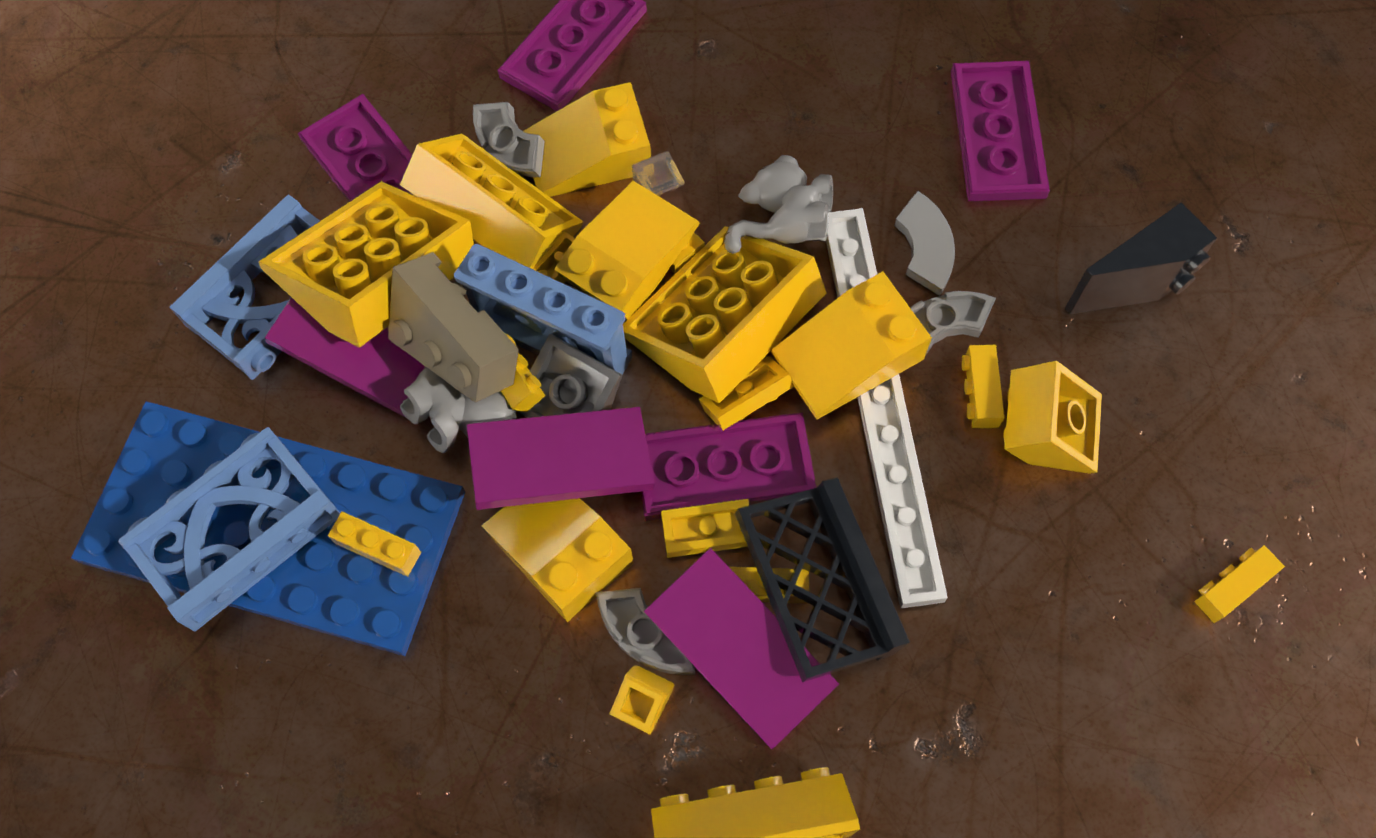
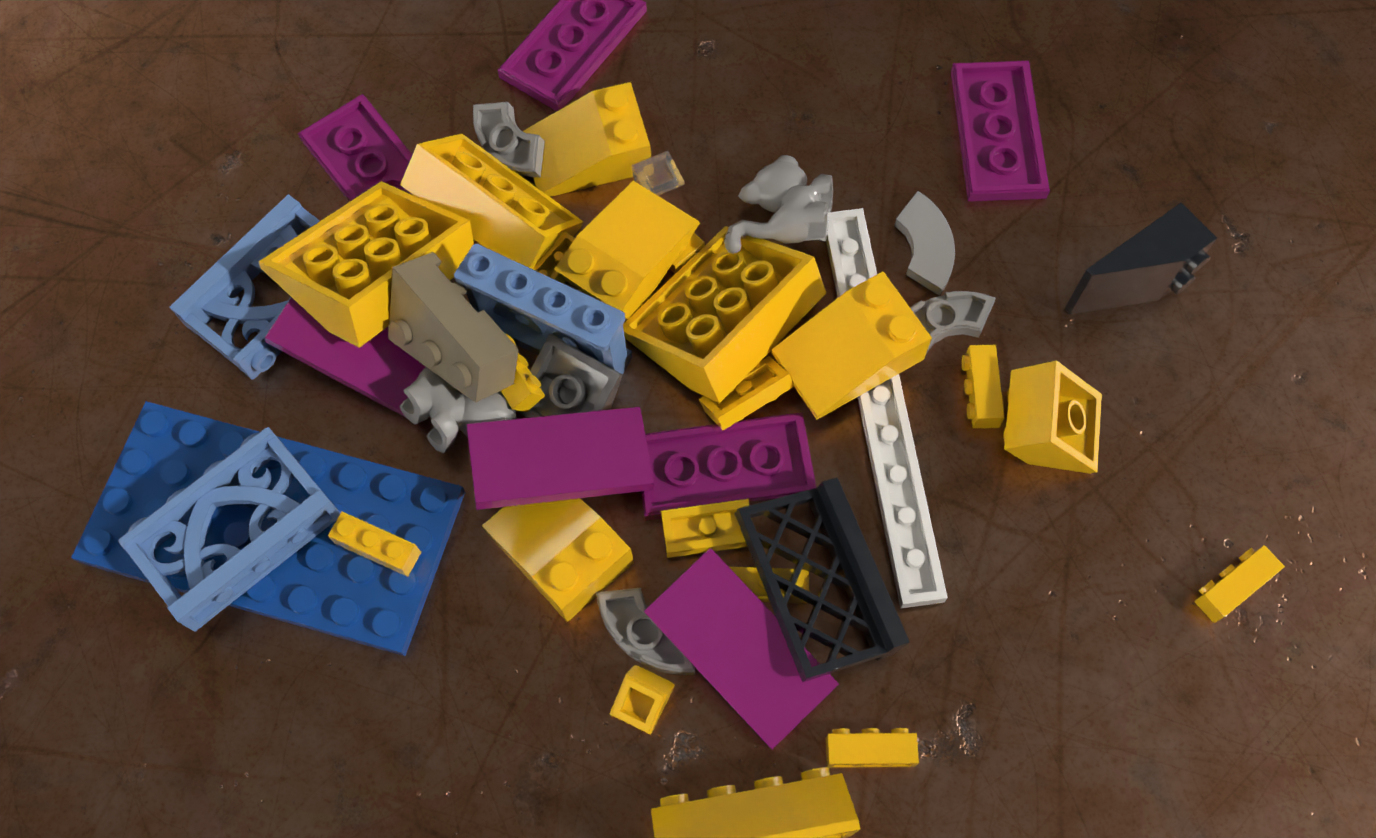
none -> yellow piece [825,728,919,768]

